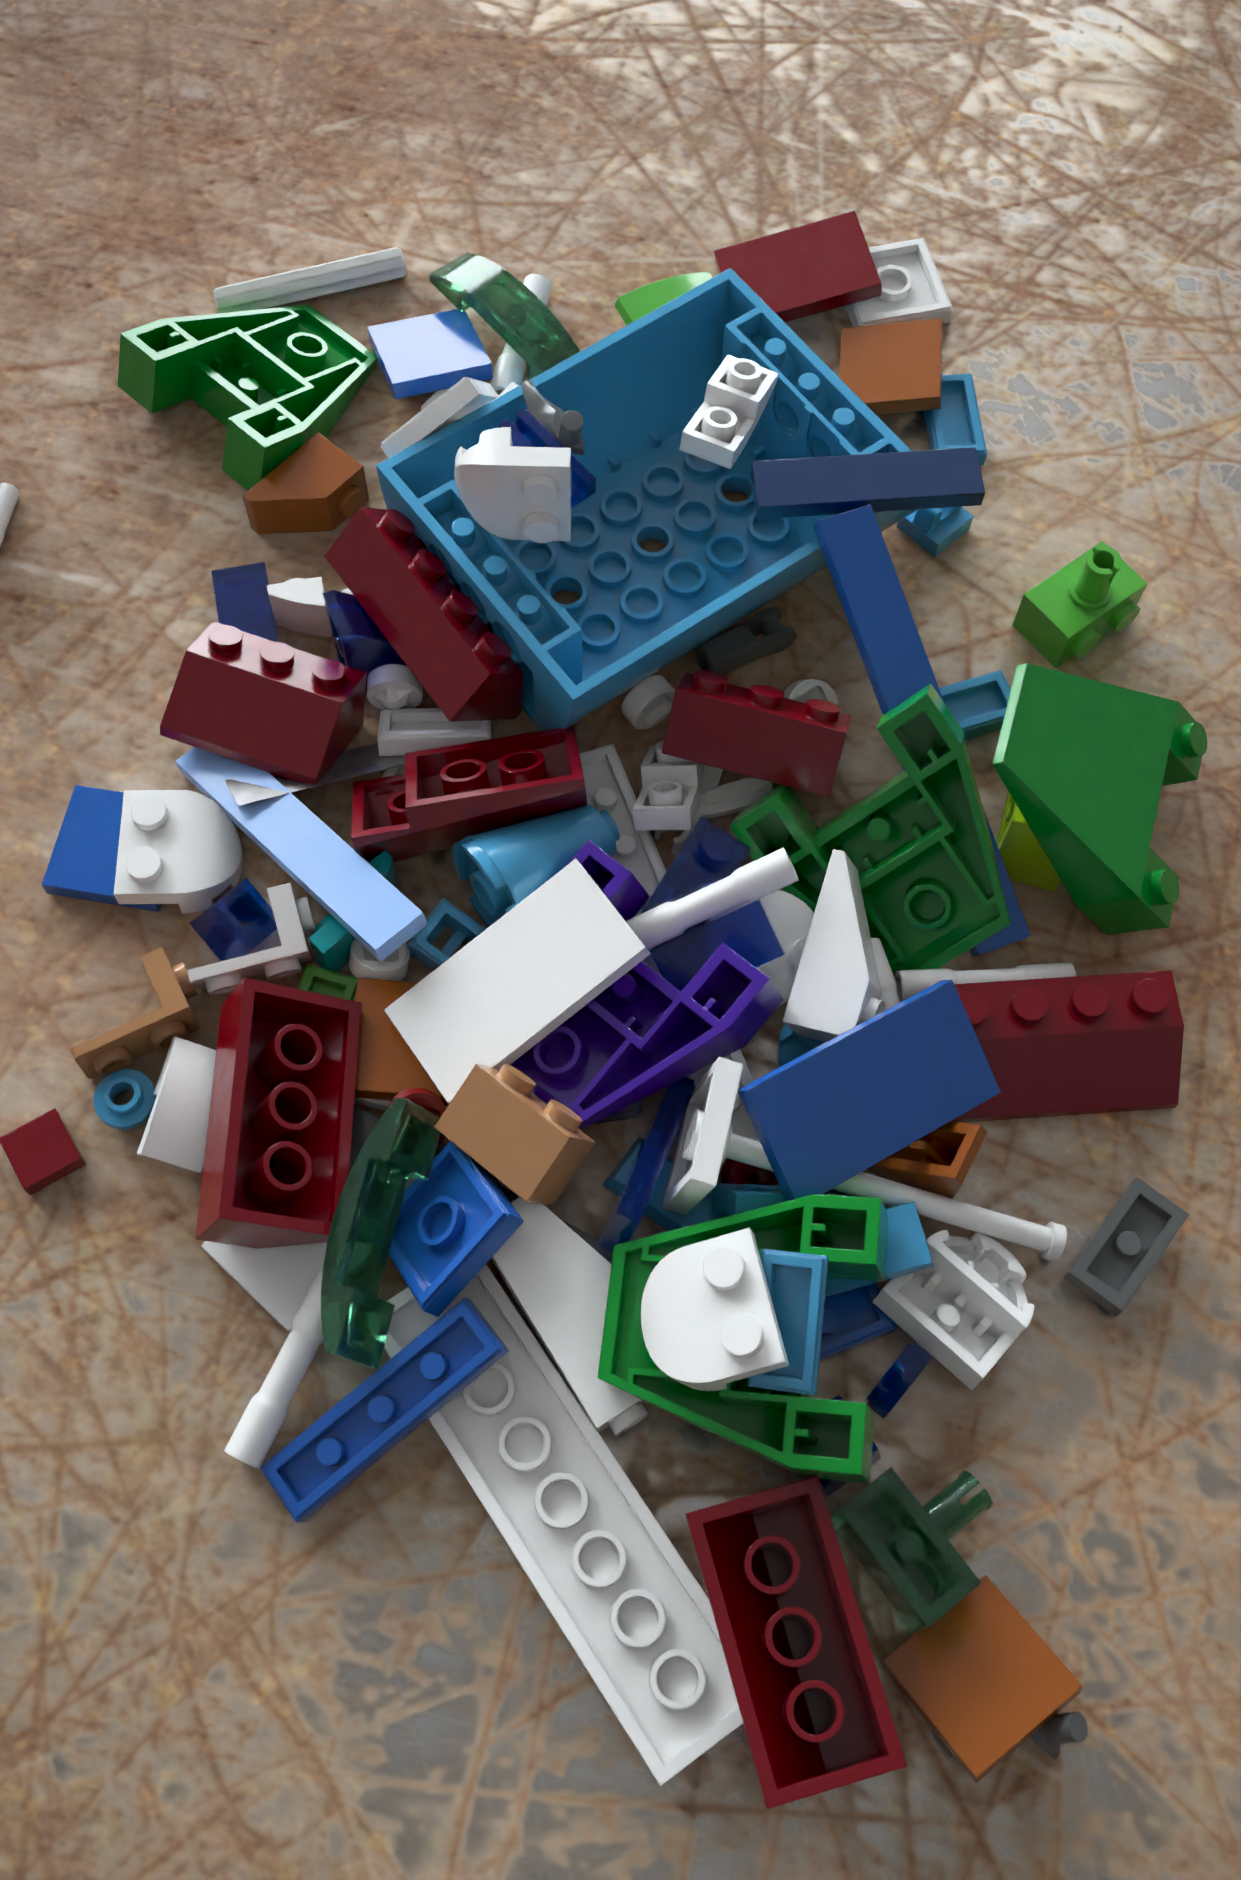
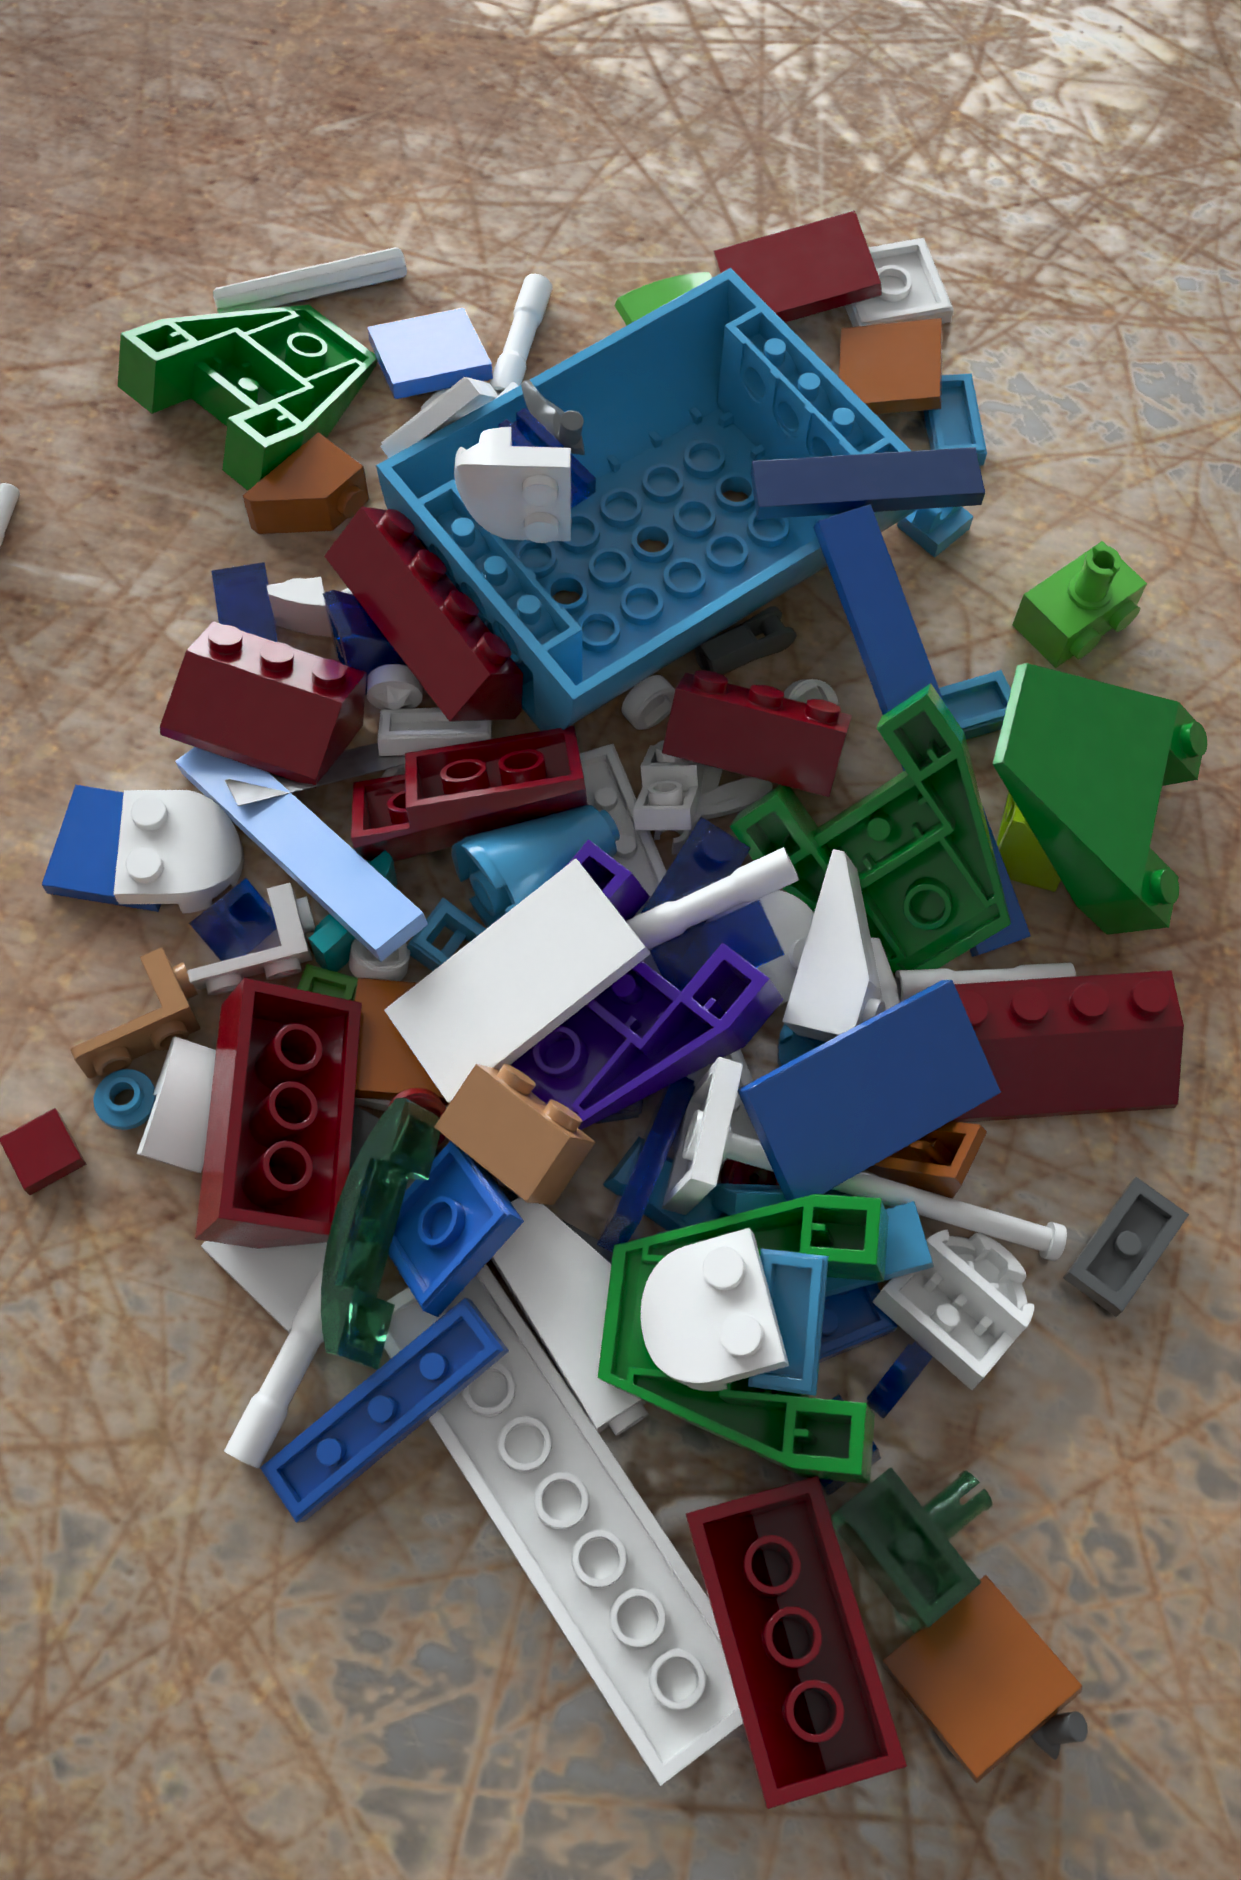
clear green slope [429,252,580,380] -> none
white slope [679,355,779,469] -> none

